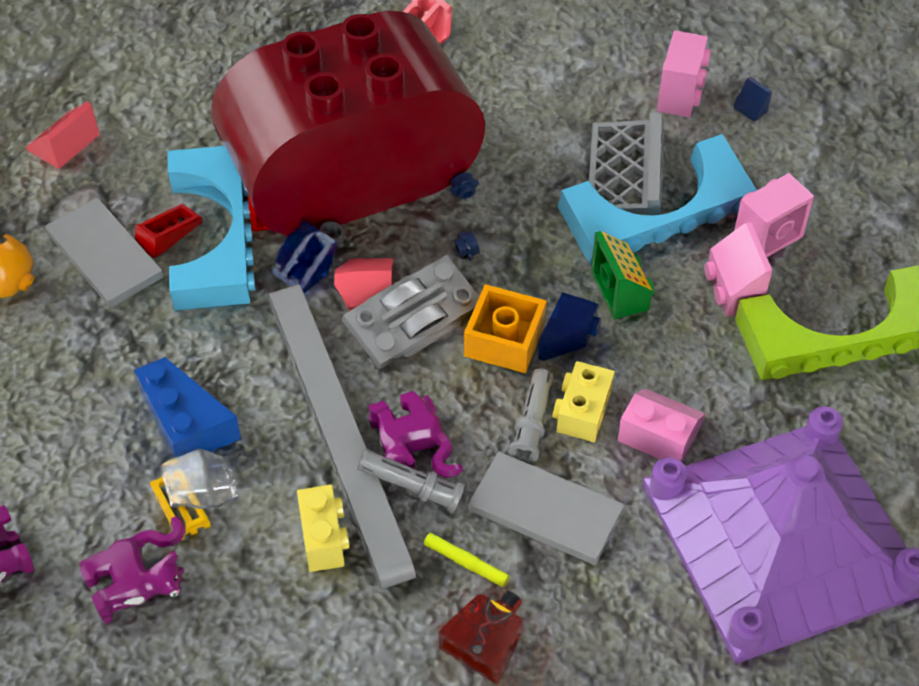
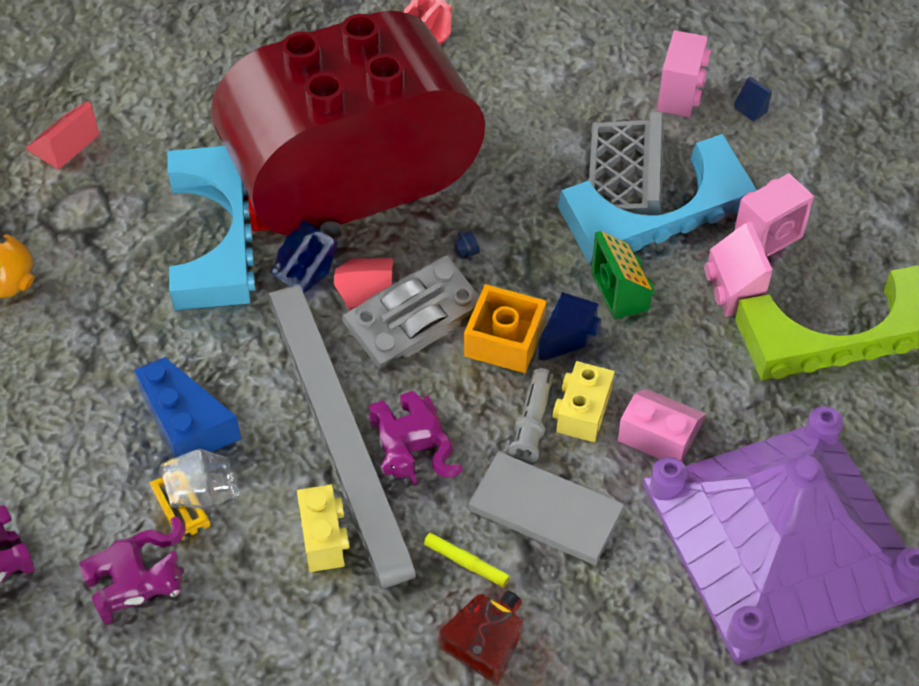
light grey tile [44,197,164,308] -> none
red slope [135,203,202,258] -> none
light grey pin [357,448,464,513] -> none
dark blue plate [450,173,479,199] -> none

